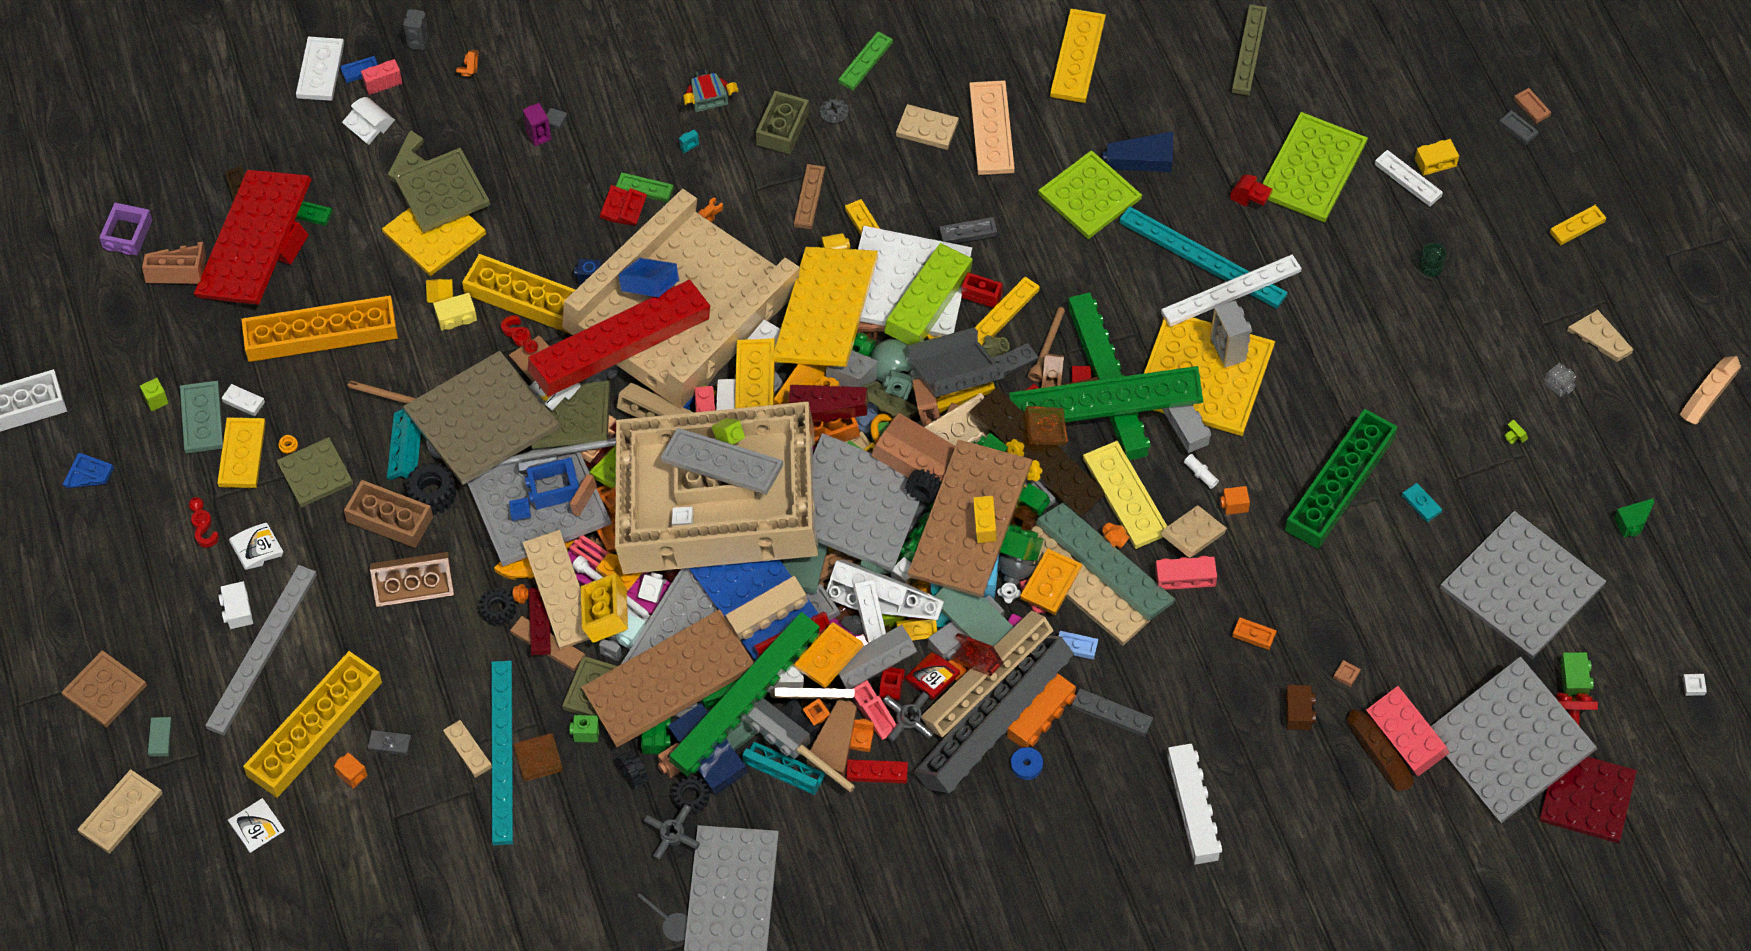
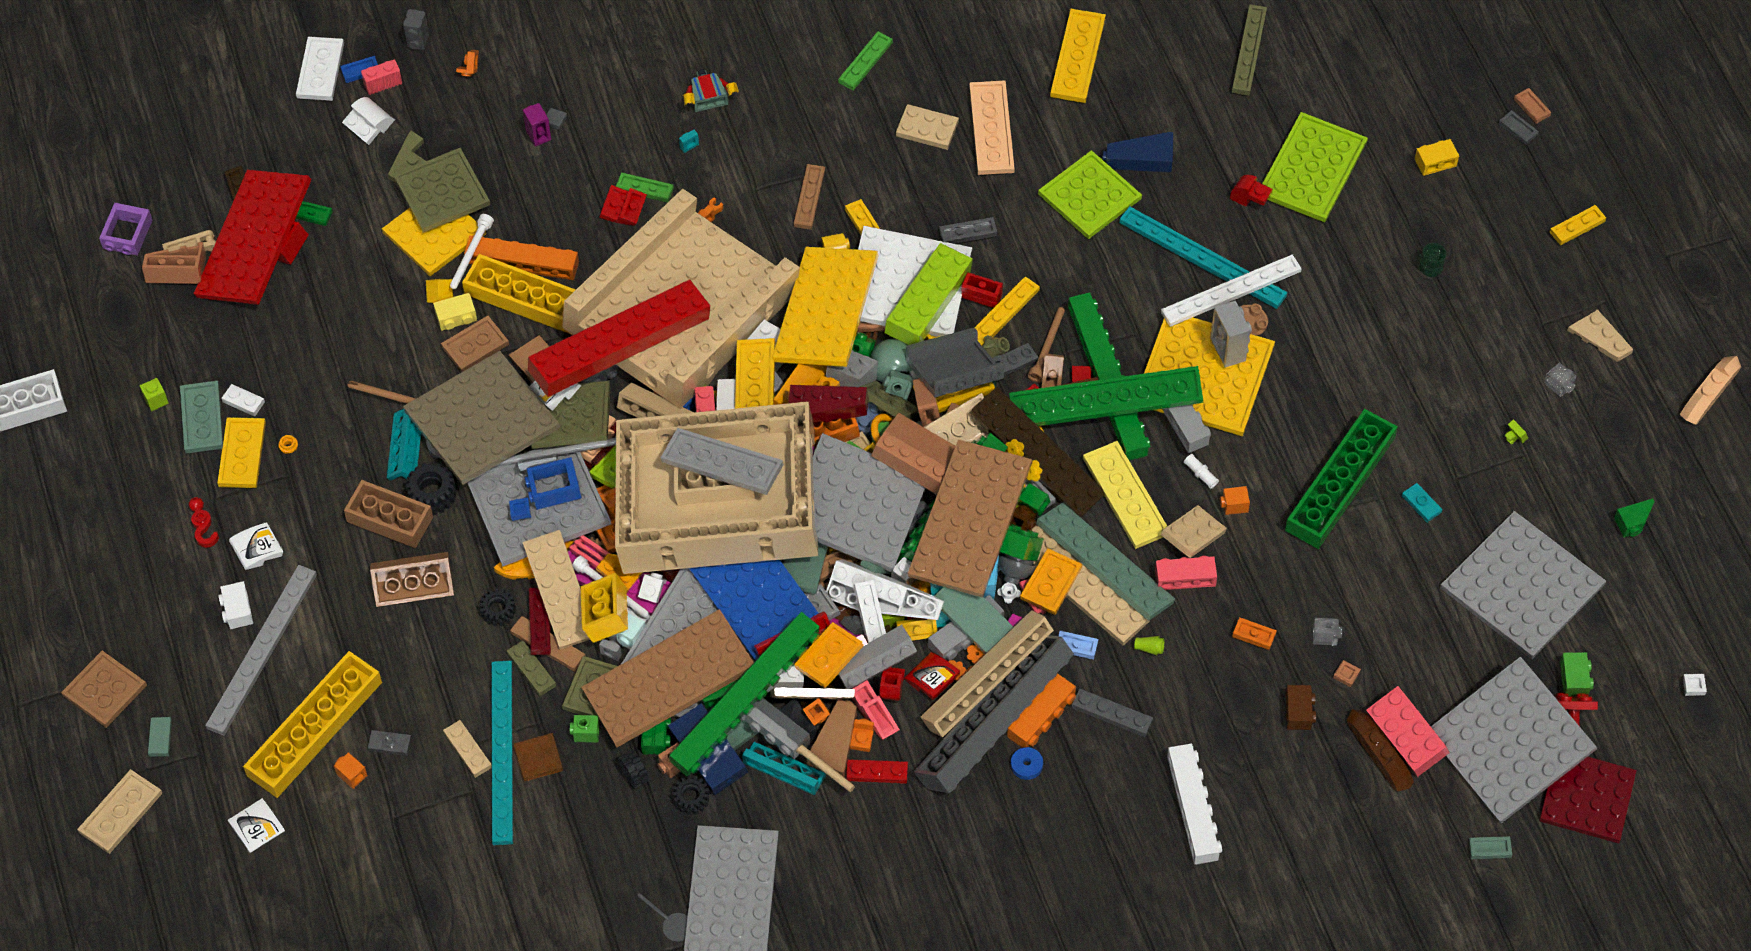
blue wing [63,453,114,488] -> none
light orange brick [242,295,398,362] -> none
olive plate [277,437,353,508] -> none
red piece [501,315,538,354] -> none
orange plate [513,584,529,604] -> none
nougat tile [570,474,597,516] -> none
dark blue brick [574,259,602,285] -> none
blue window [618,257,679,297] -> none
dark grey bar [644,804,700,860] -> none
white plate [672,507,694,526] -> none
lime brick [712,418,745,445] -> none
tan brick [726,576,808,640] -> none
olive brick [756,91,809,155] -> none
dark grey gear [820,98,849,123] -> none
dark grey bar [883,692,934,742] -> none
black tyre [905,469,942,504] -> none
clear red panel [952,633,1004,676] -> none
yellow brick [974,496,997,543] -> none
clear orange plate [1025,406,1068,445] -> none
orange rock [1103,522,1130,549] -> none
white plate [1375,150,1443,207] -> none
none -> tan plate [162,230,216,251]
none -> medium nougat plate [441,316,509,372]
none -> white piece [450,214,494,289]
none -> orange brick [464,235,579,280]
none -> olive plate [507,641,556,697]
none -> lime cone [1135,636,1164,655]
none -> medium nougat dish [1240,303,1268,336]
none -> clear brick [1313,618,1342,645]
none -> sand green tile [1469,836,1512,859]

